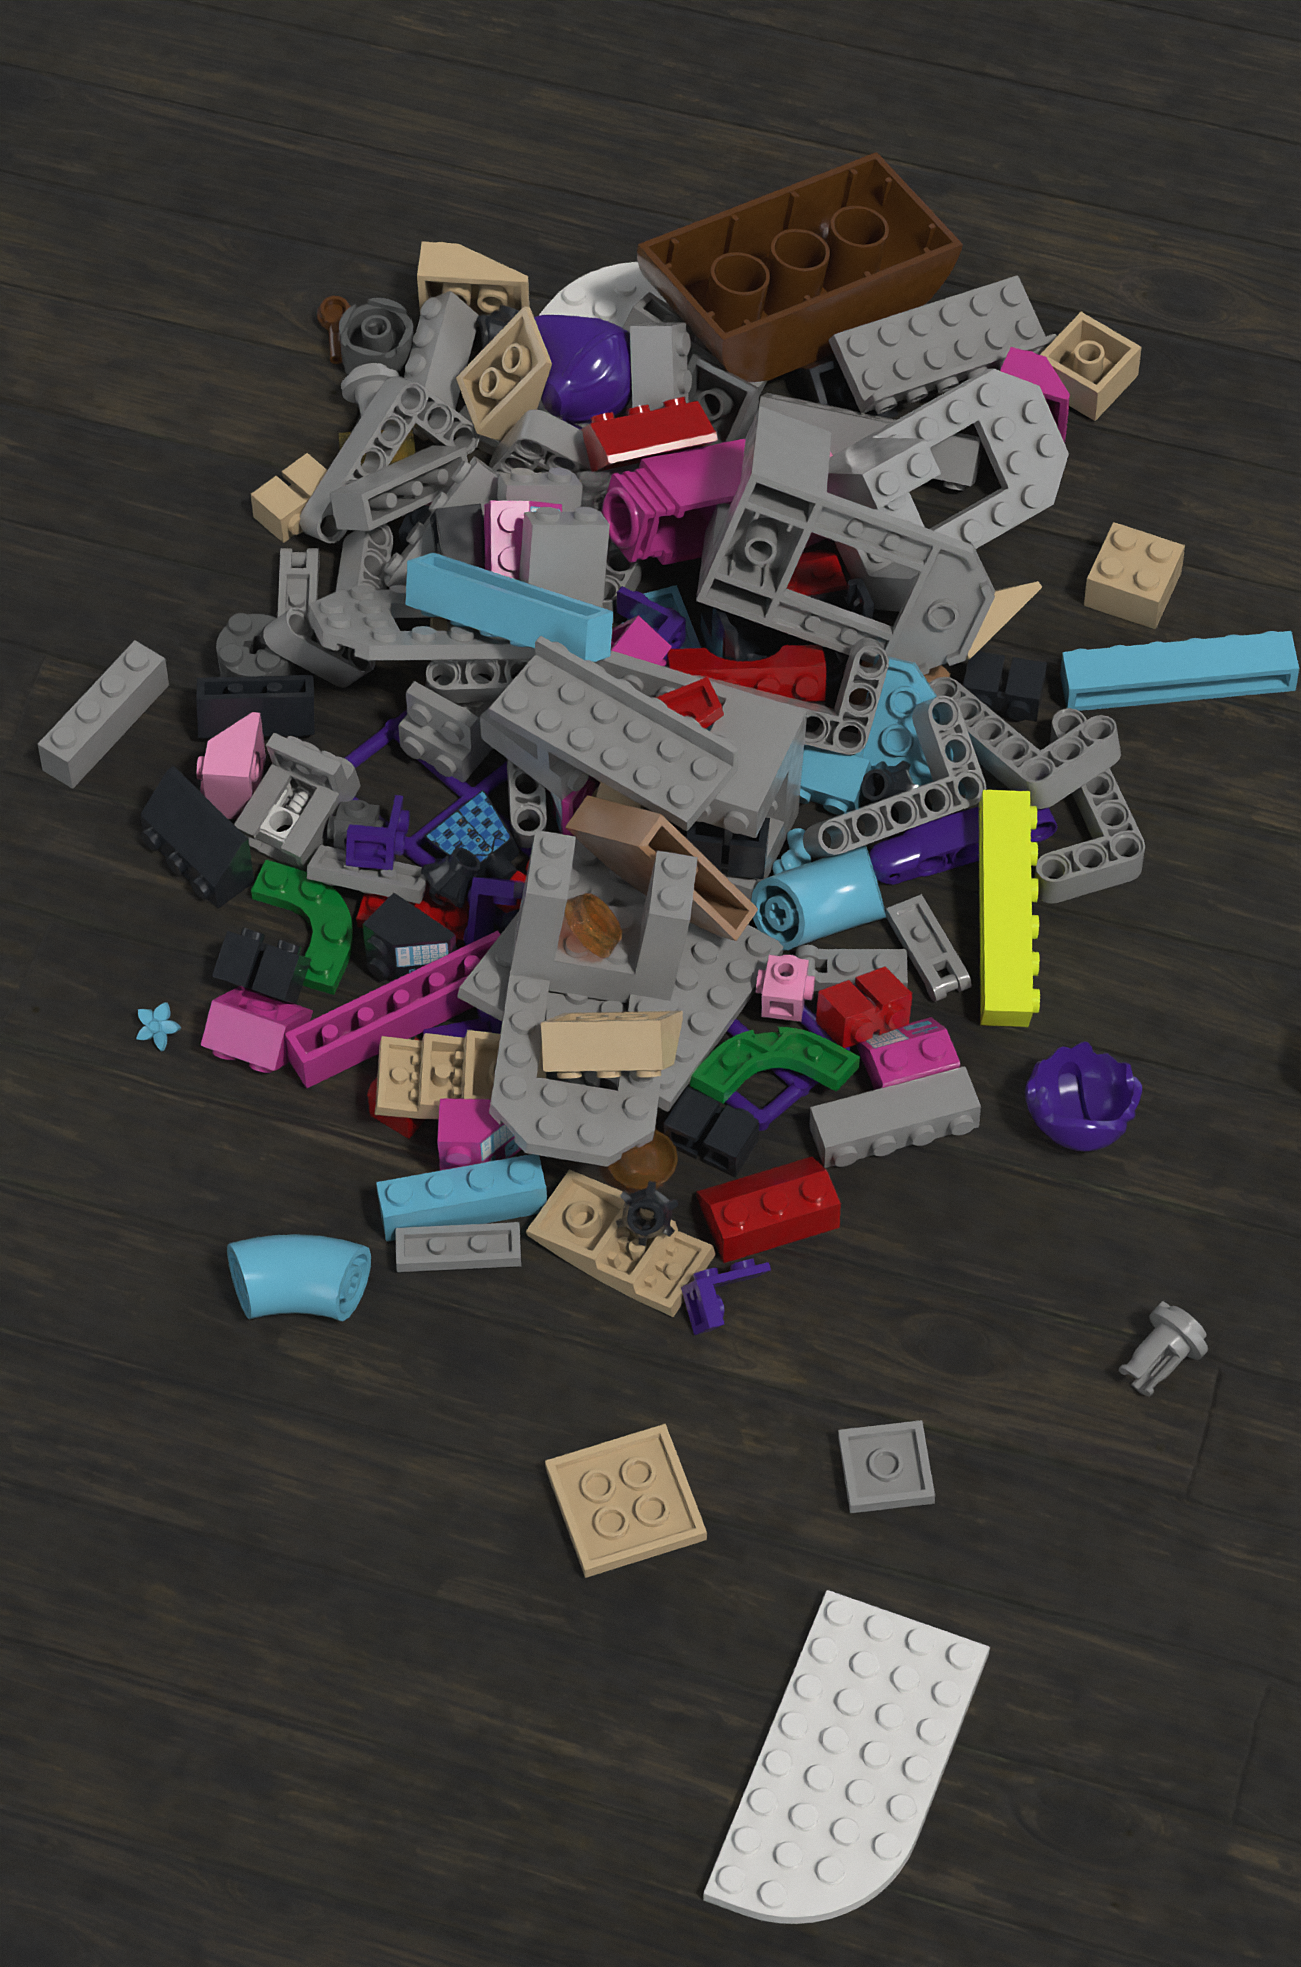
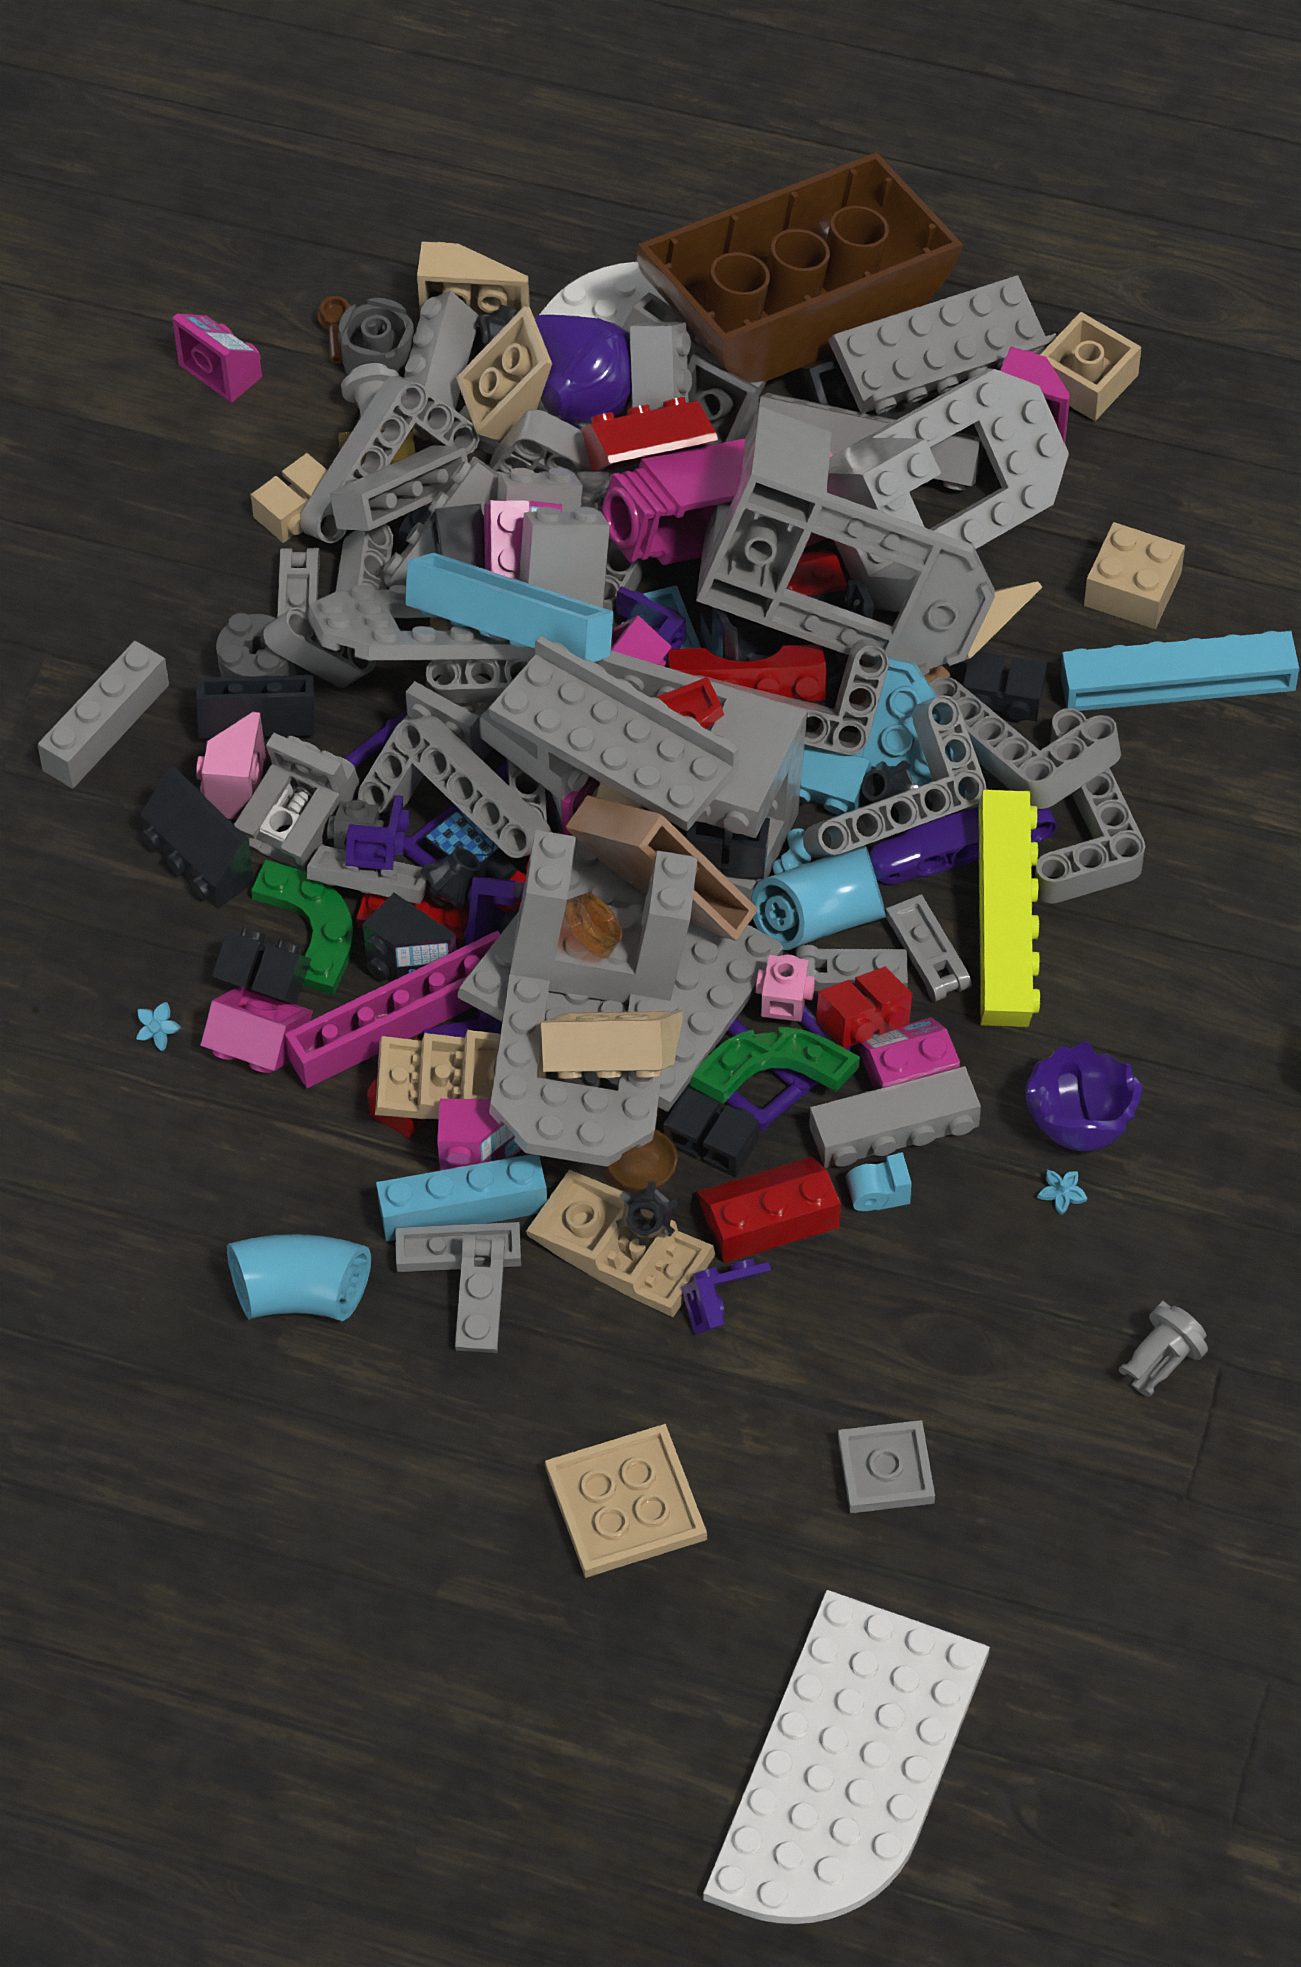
none -> dark pink slope [172,313,262,403]
none -> light grey beam [358,715,551,858]
none -> light grey plate [455,1234,505,1353]
none -> medium azure leg [845,1152,912,1211]
none -> medium azure plant [1037,1169,1087,1216]

